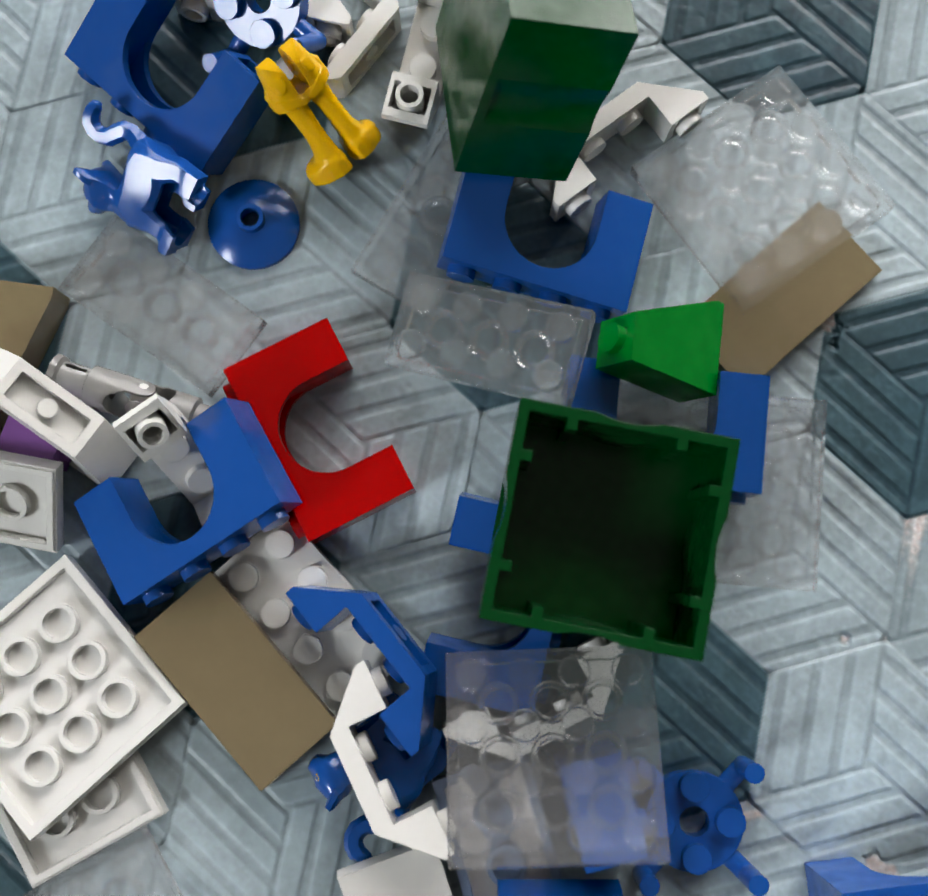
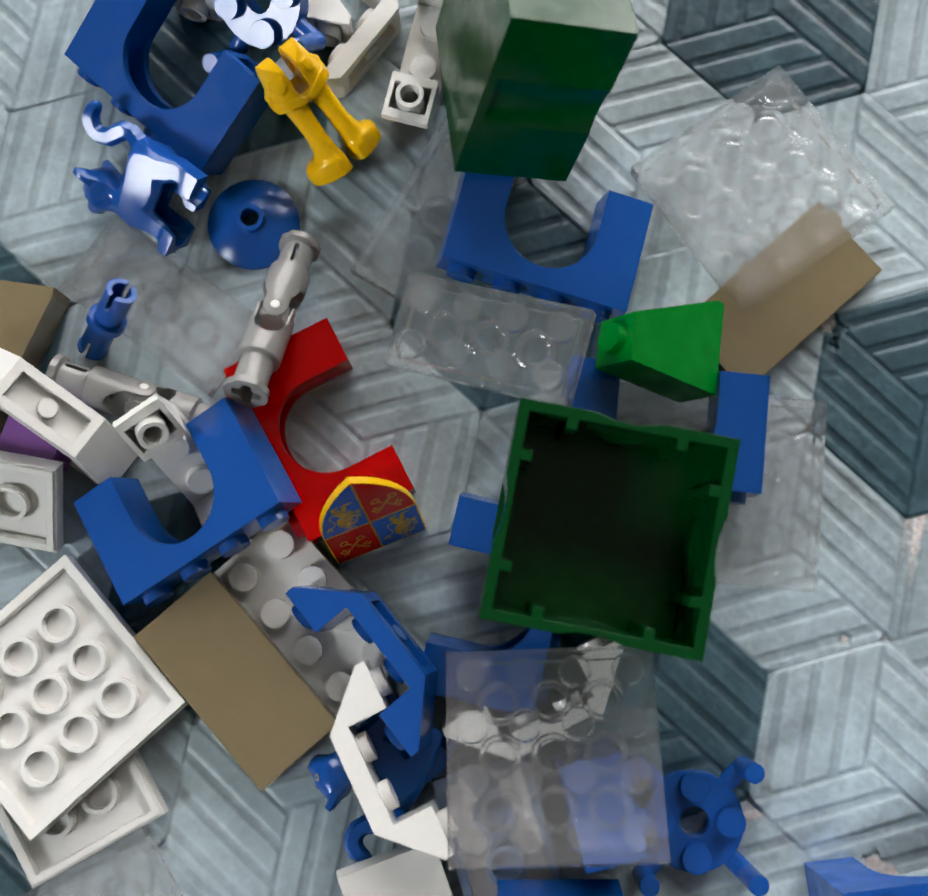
white slope [550,82,709,222] -> none
none -> blue pin [77,278,138,361]
none -> light grey piece [224,230,321,408]
none -> shield [319,476,427,564]

